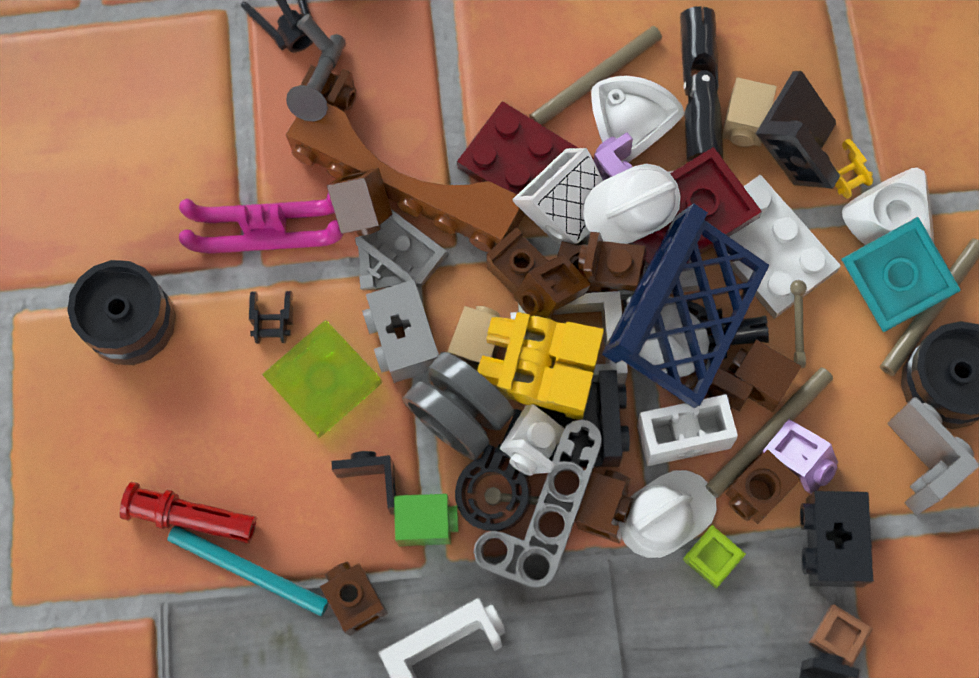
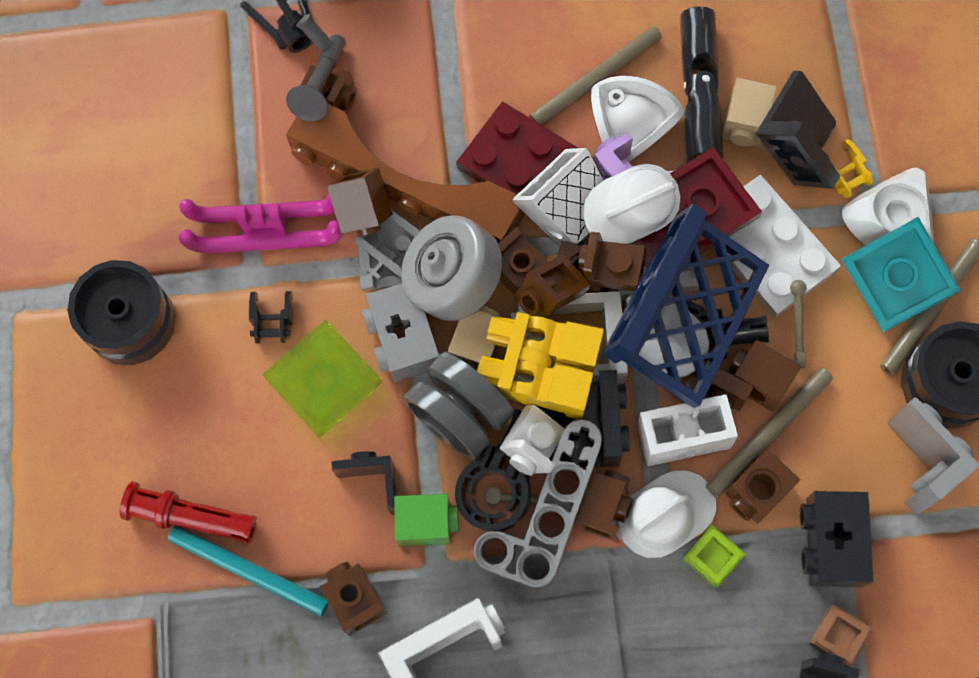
lavender bracket [763,419,838,494] -> none
none -> light grey wheel [401,215,502,321]

